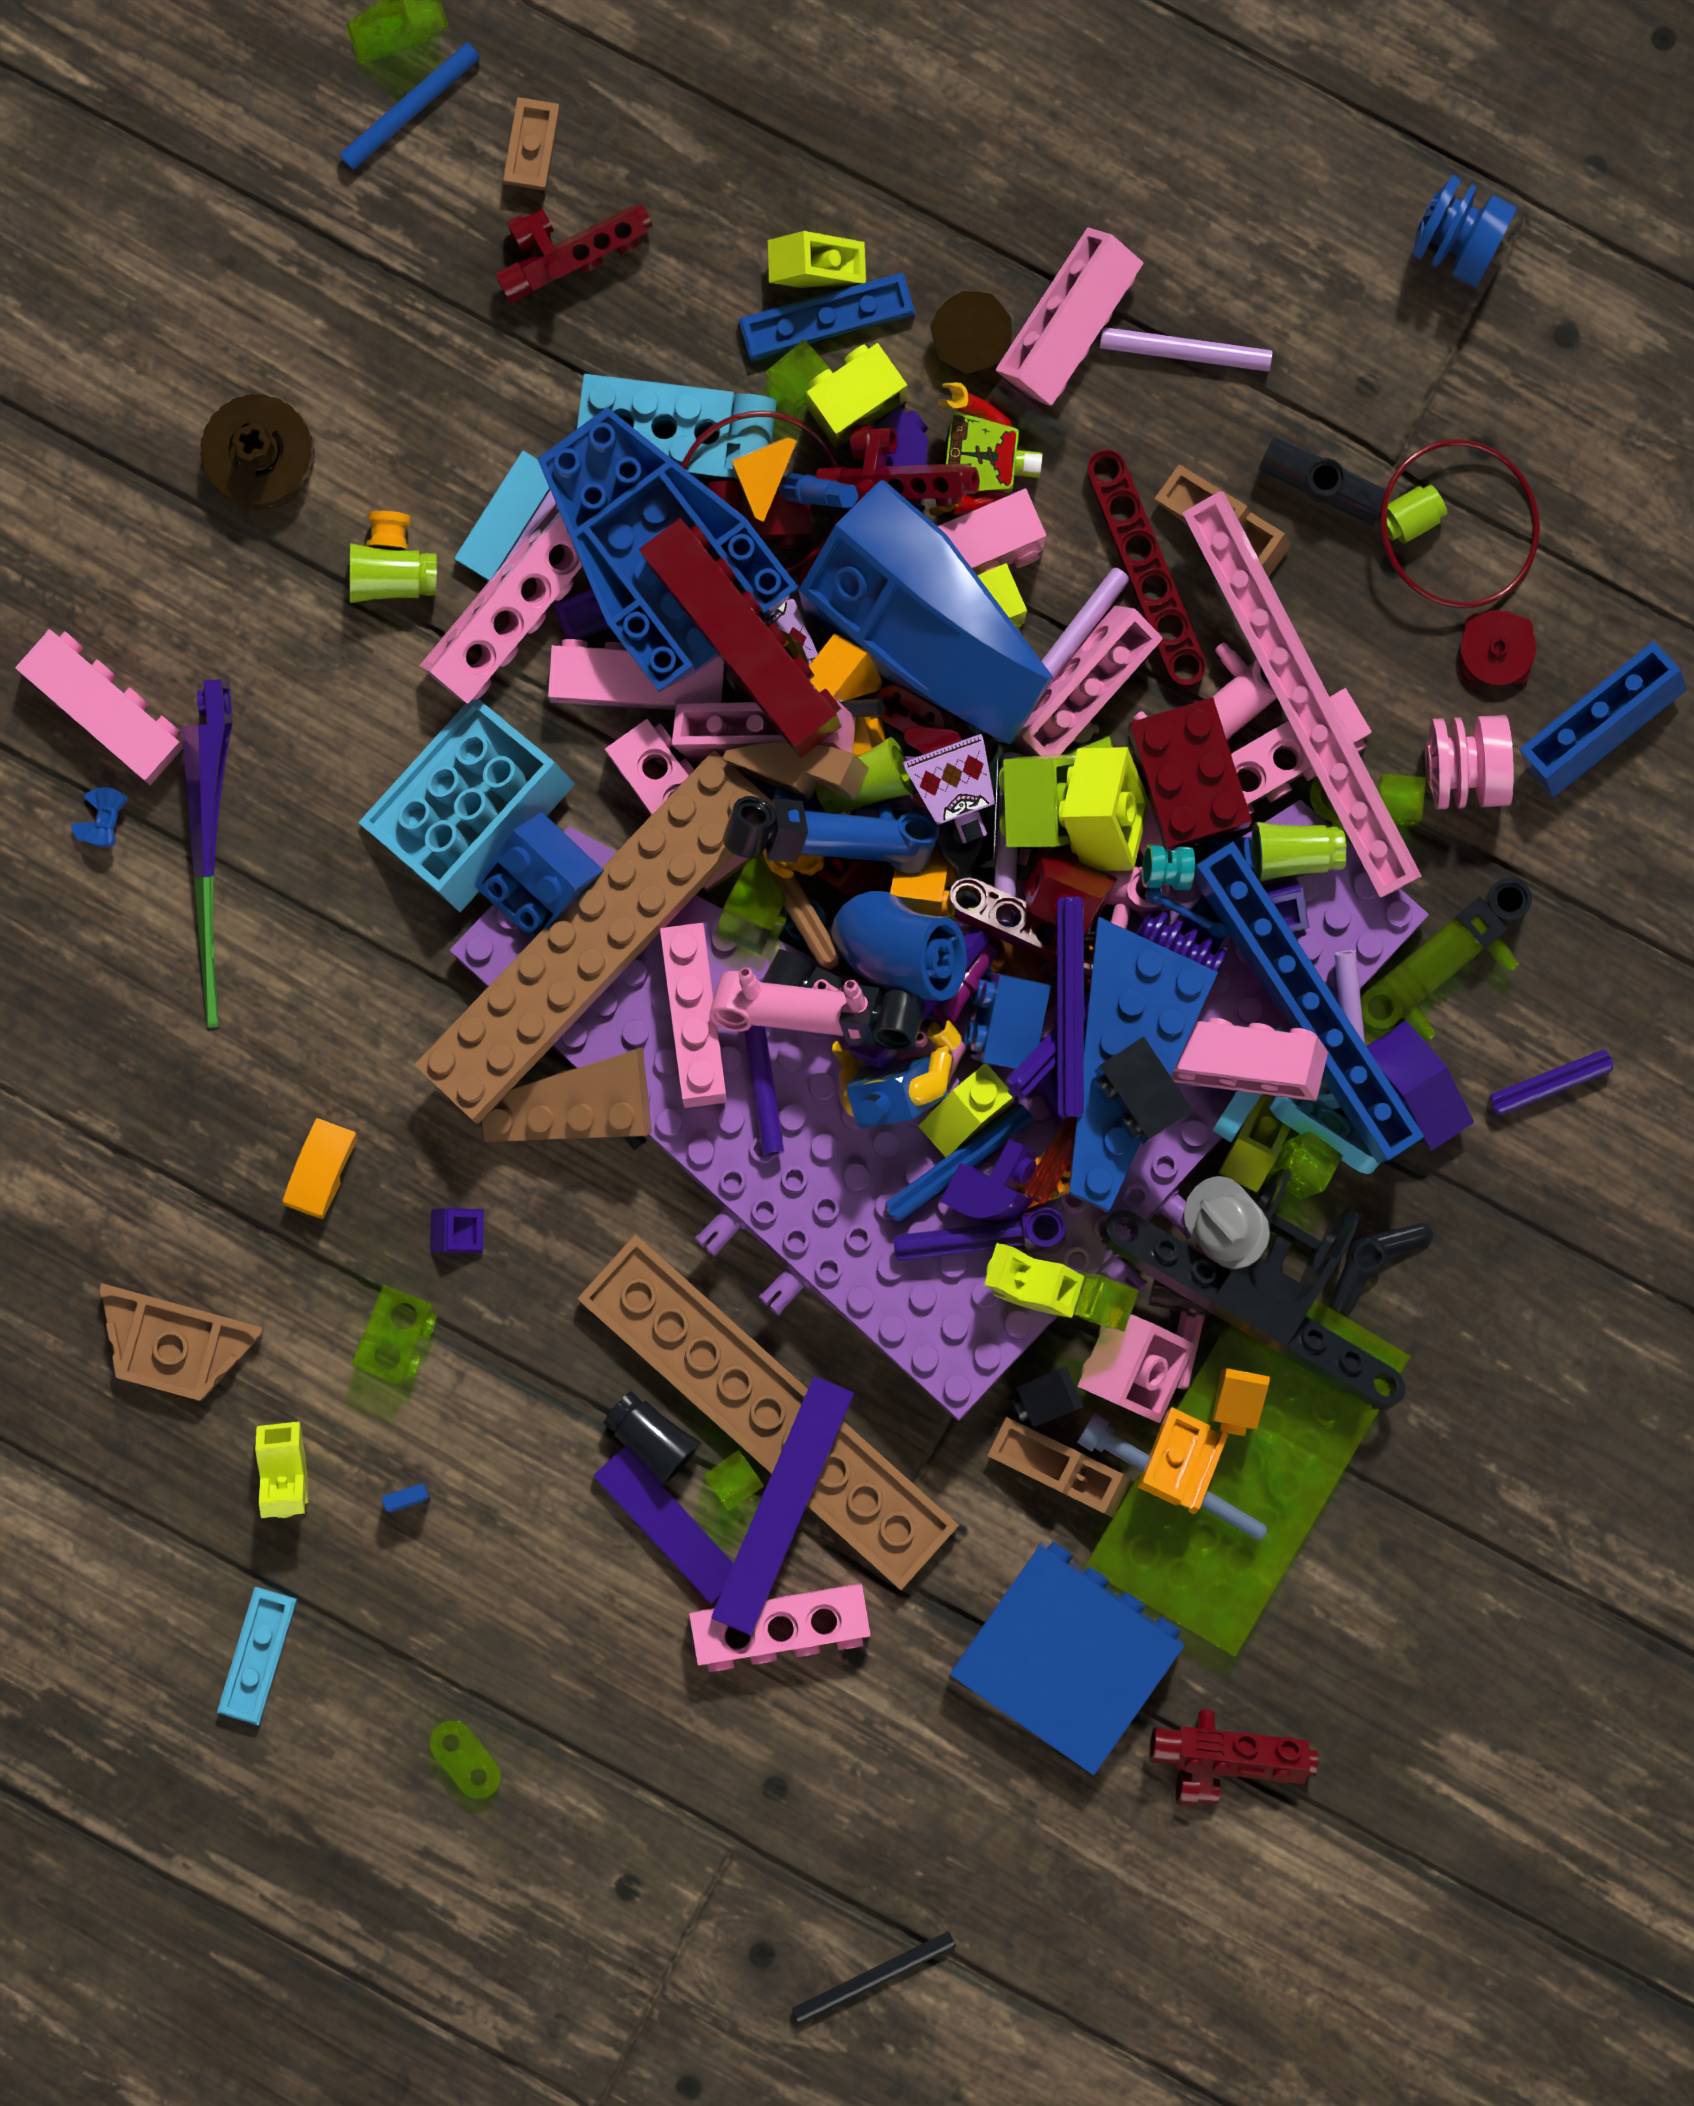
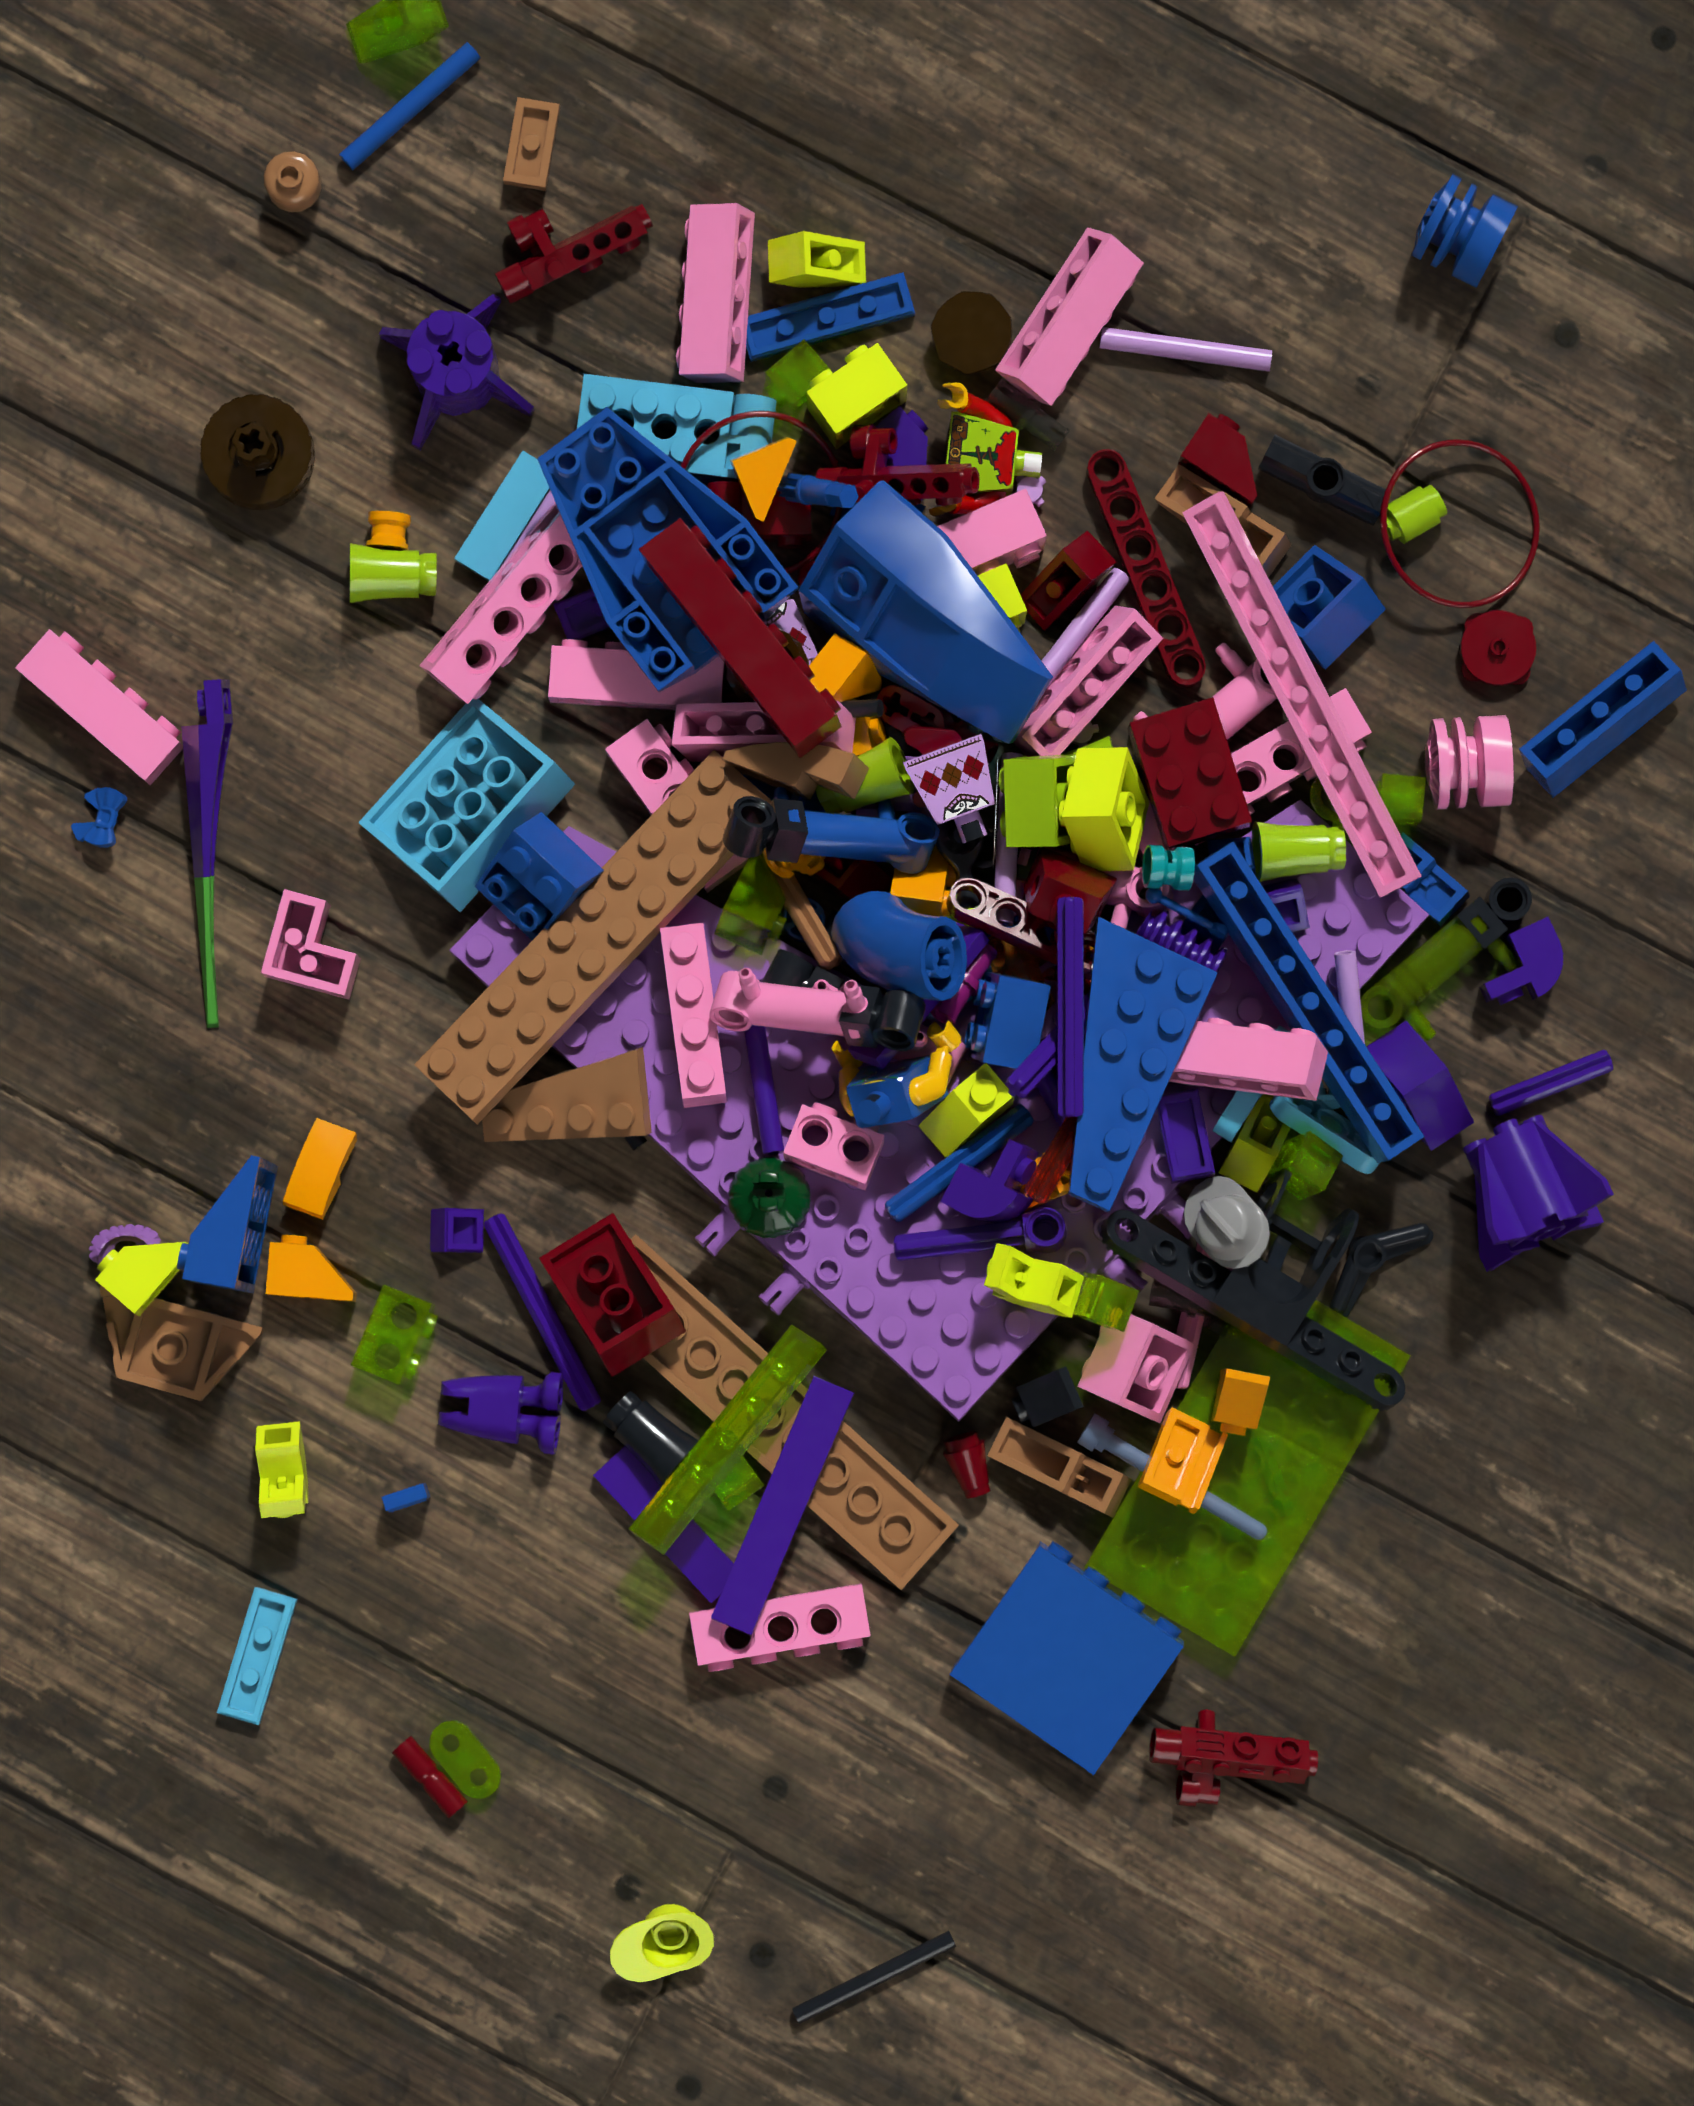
black brick [1094,1037,1193,1145] -> none
none -> medium lavender piece [89,1224,162,1273]
none -> neon yellow slope [95,1242,188,1316]
none -> blue slope [177,1155,278,1294]
none -> bright pink brick [261,889,361,1000]
none -> medium nougat head [264,151,322,212]
none -> light orange slope [265,1235,357,1302]
none -> dark purple brick [379,294,535,451]
none -> dark red piece [391,1735,468,1819]
none -> dark purple piece [438,1372,563,1455]
none -> dark purple axle [484,1213,601,1411]
none -> dark red slope [539,1213,686,1377]
none -> neon yellow piece [610,1904,714,1982]
none -> clear neon green tile [629,1324,827,1555]
none -> bright pink brick [676,203,755,383]
none -> dark green hair [728,1157,811,1238]
none -> bright pink brick [783,1102,884,1191]
none -> dark red cone [943,1431,991,1499]
none -> lavender piece [1015,476,1046,507]
none -> dark red slope [1020,530,1117,631]
none -> dark purple tile [1156,1088,1215,1184]
none -> dark red slope [1178,413,1257,510]
none -> blue slope [1273,545,1386,670]
none -> blue slope [1400,832,1470,927]
none -> dark purple brick [1463,1115,1614,1272]
none -> dark purple brick [1479,916,1563,1005]

